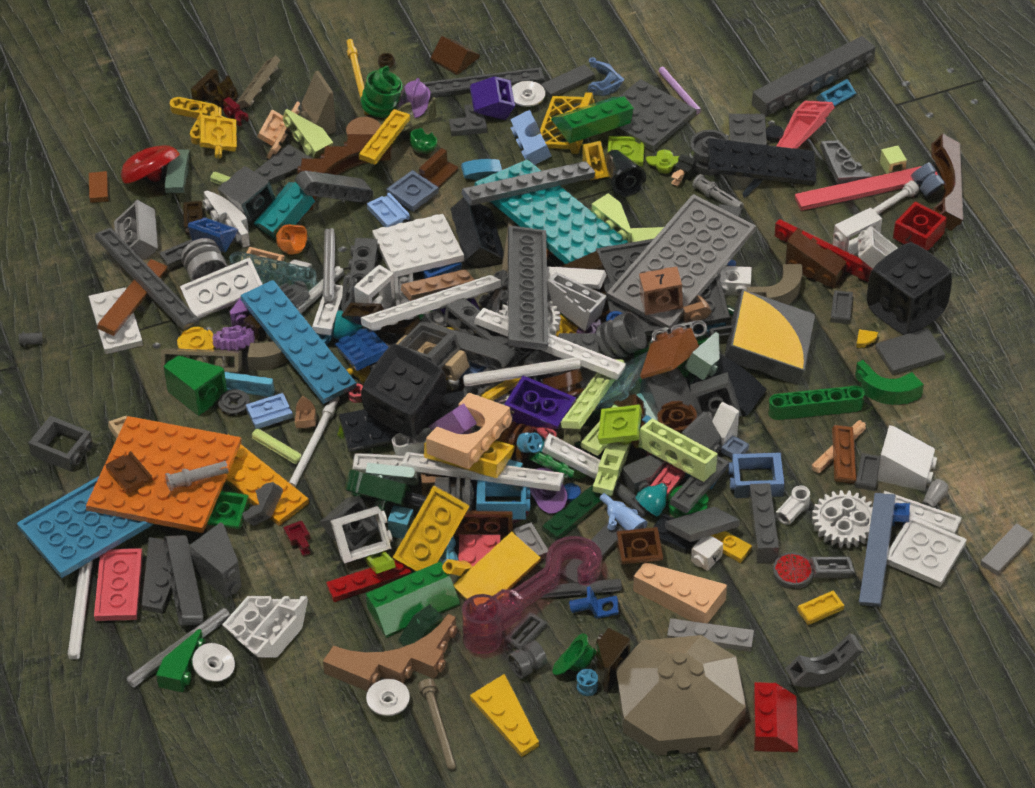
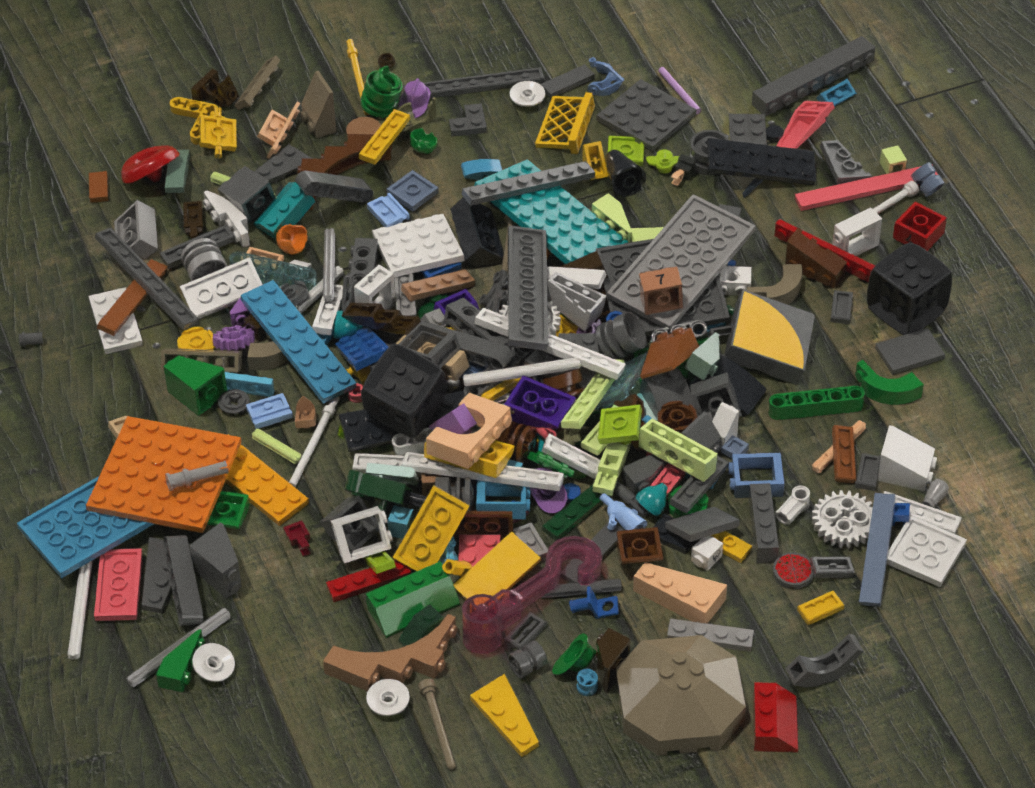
dark grey window [28,416,93,472] -> none
reddish brown plate [105,451,153,495] -> none
blue slope [188,218,238,252] -> none
white wedge [222,596,308,657] -> none
dark red plate [223,97,249,126] -> none
dark grey slope [242,482,283,526] -> none
yellowish green slope [283,109,333,159] -> none
white plate [361,275,501,331] -> none
reddish brown panel [419,148,458,188] -> none
reddish brown slope [431,36,480,75] -> none
dark purple slope [470,76,515,120] -> none
light blue arch [510,110,552,165] -> none
dark azure wheel [517,433,543,453] -> none
green slope [551,96,634,144] -> none
medium nougat plate [683,295,711,323] -> none
light grey pin [692,174,744,210] -> none
yellow tile [856,329,878,348] -> none
white window [858,226,898,268] -> none
reddish brown arch [931,134,963,231] -> none
light grey tile [980,523,1033,576] -> none

